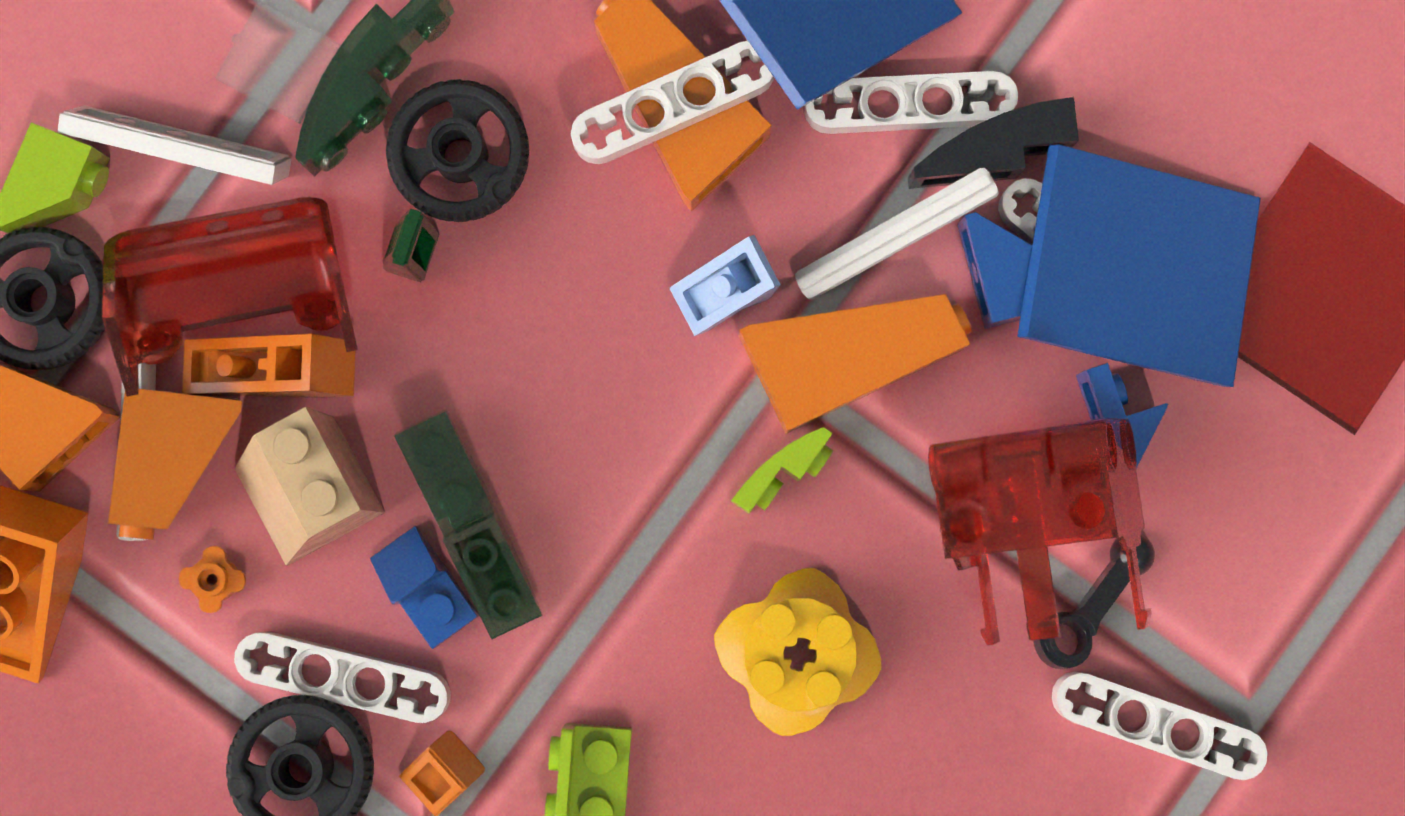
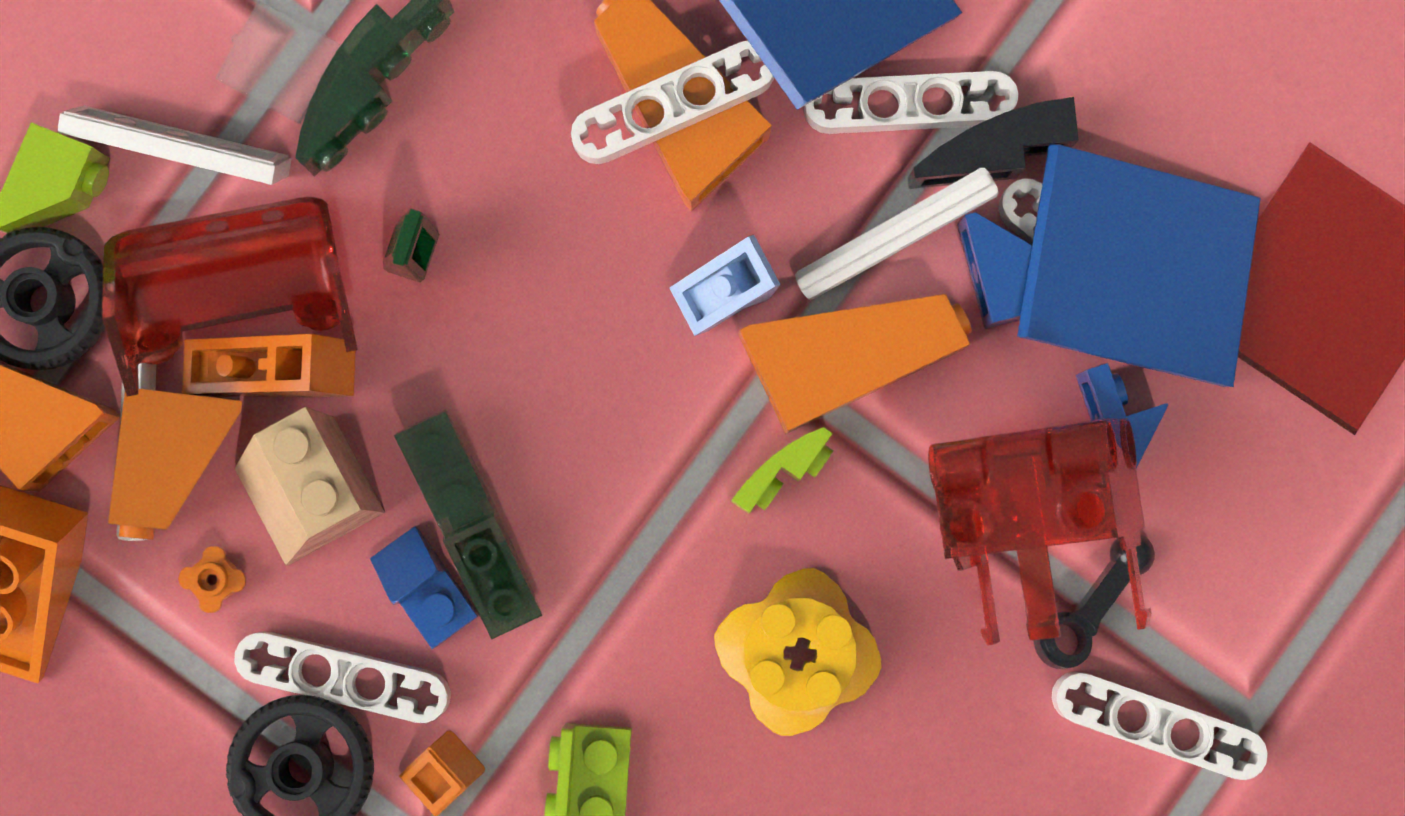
black wheel [386,79,529,222] -> none

